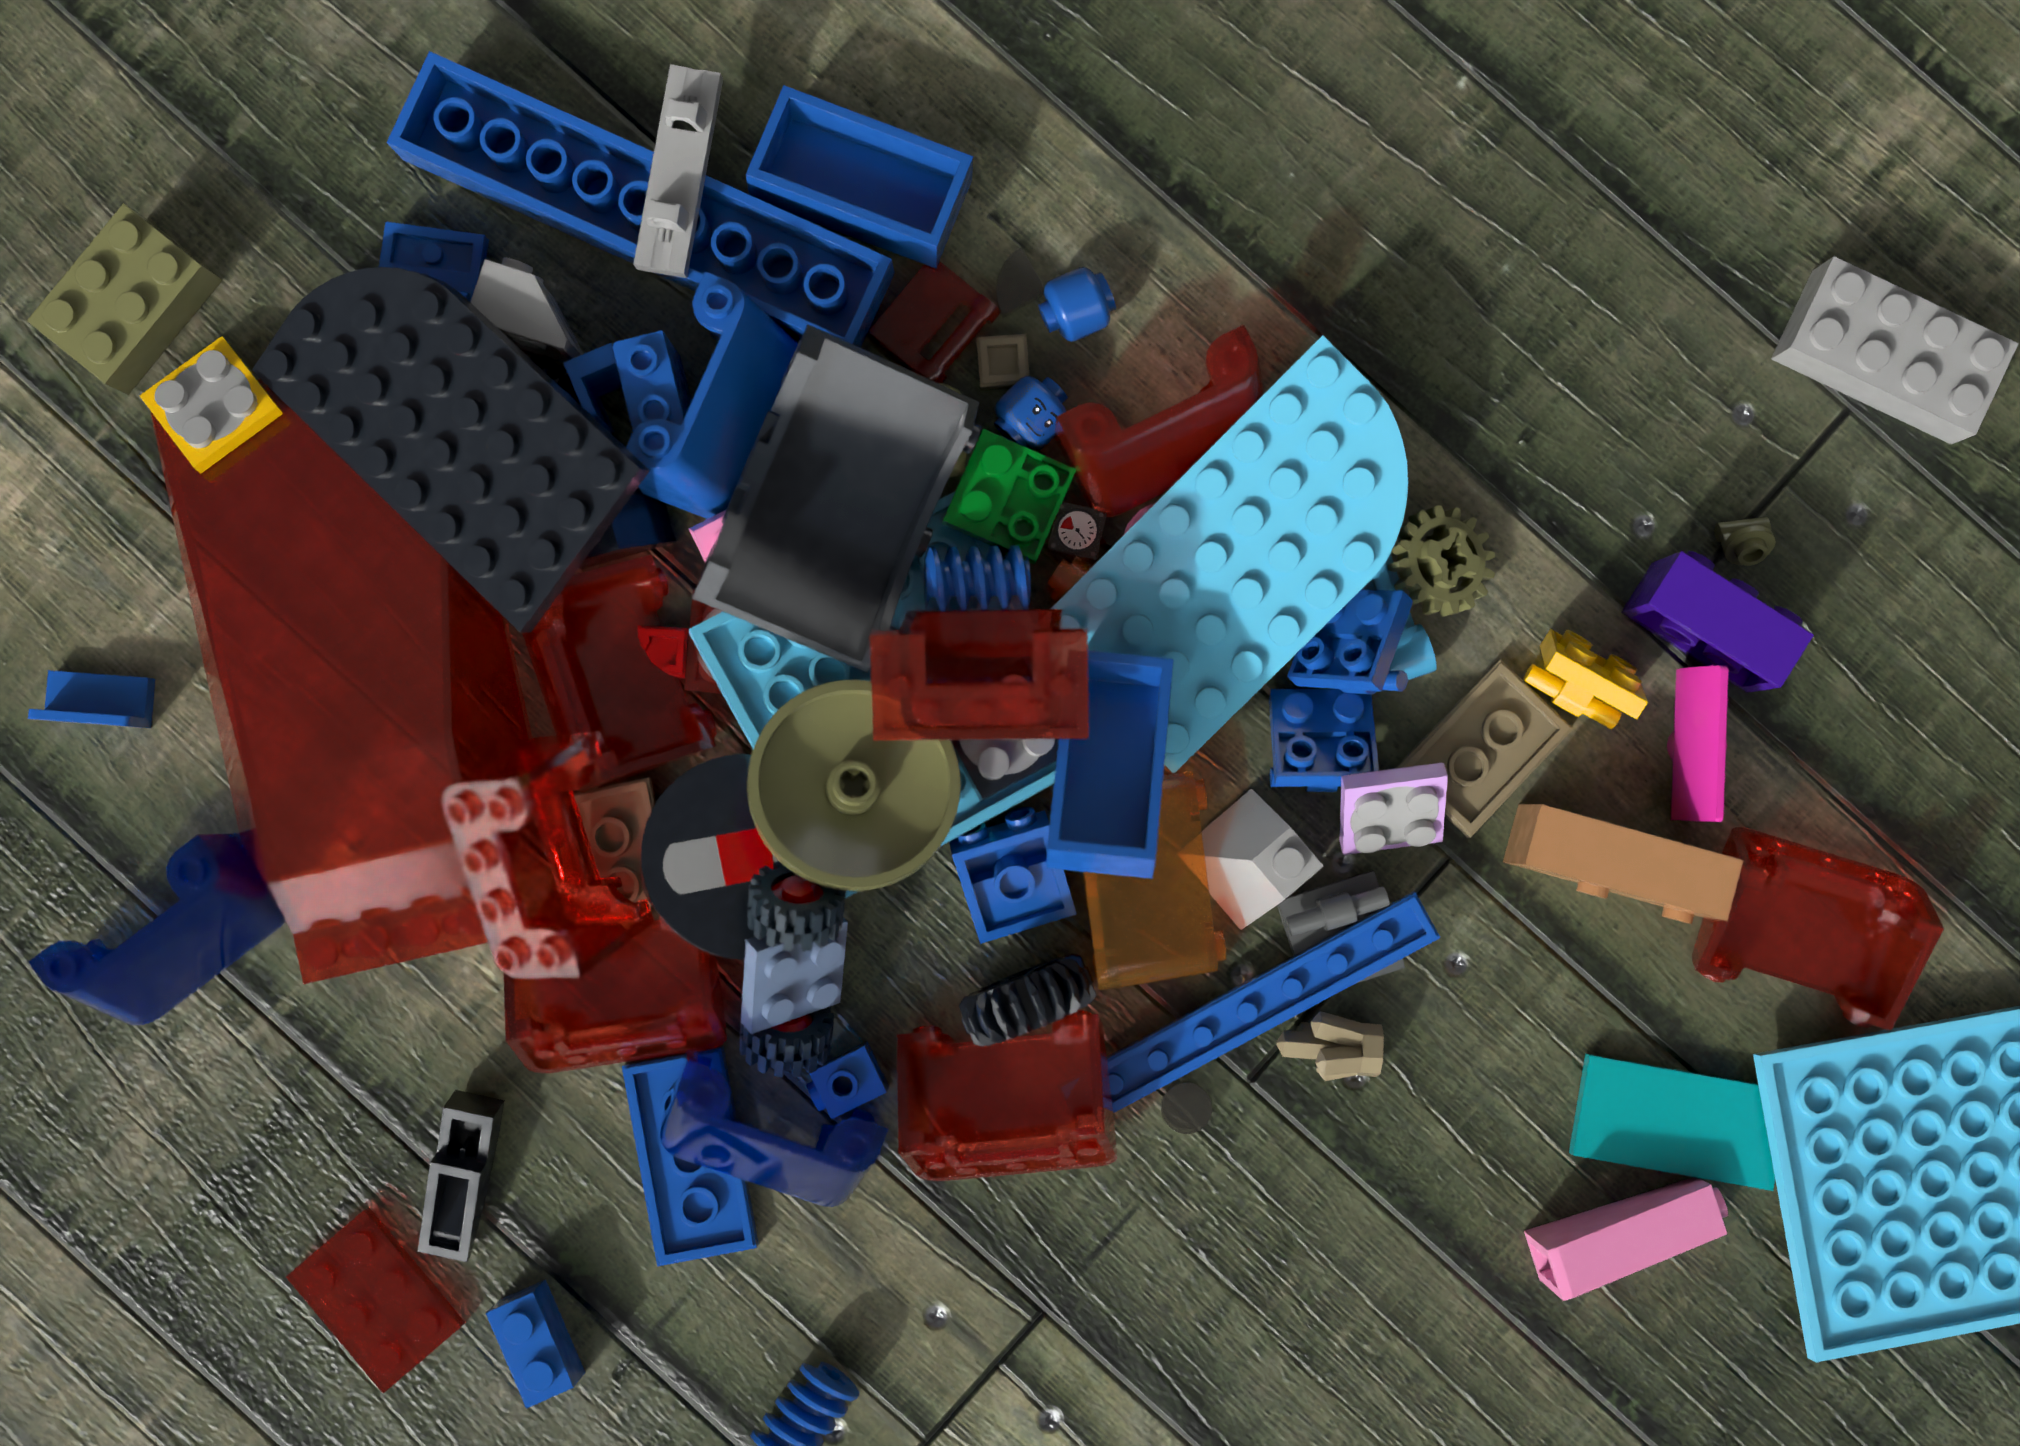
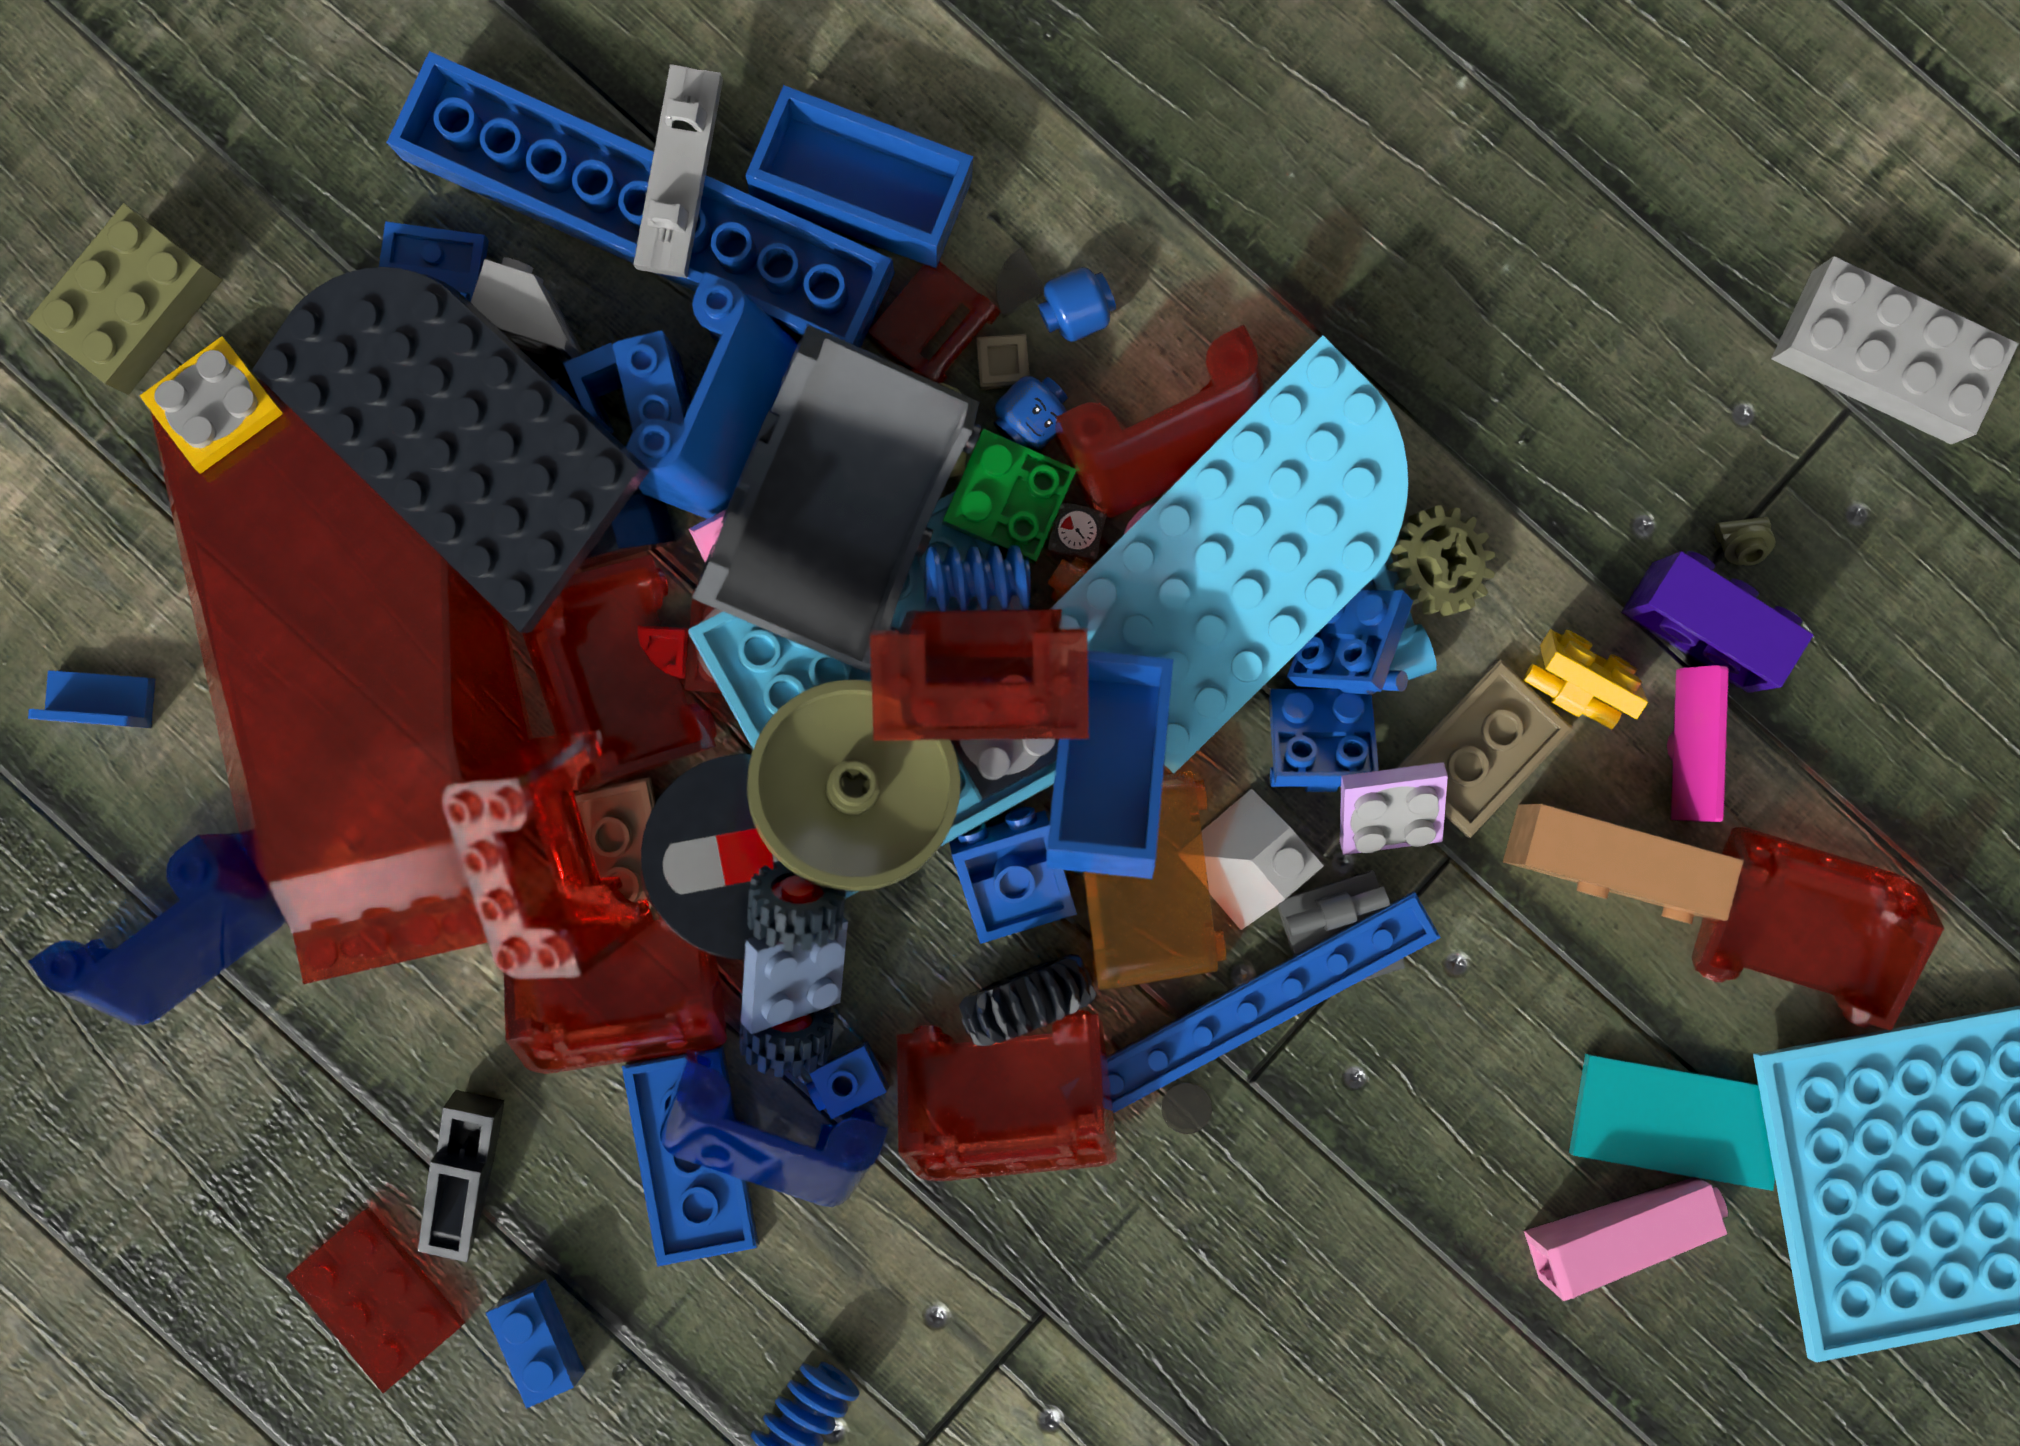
dark tan rock [1276,1011,1384,1081] -> none

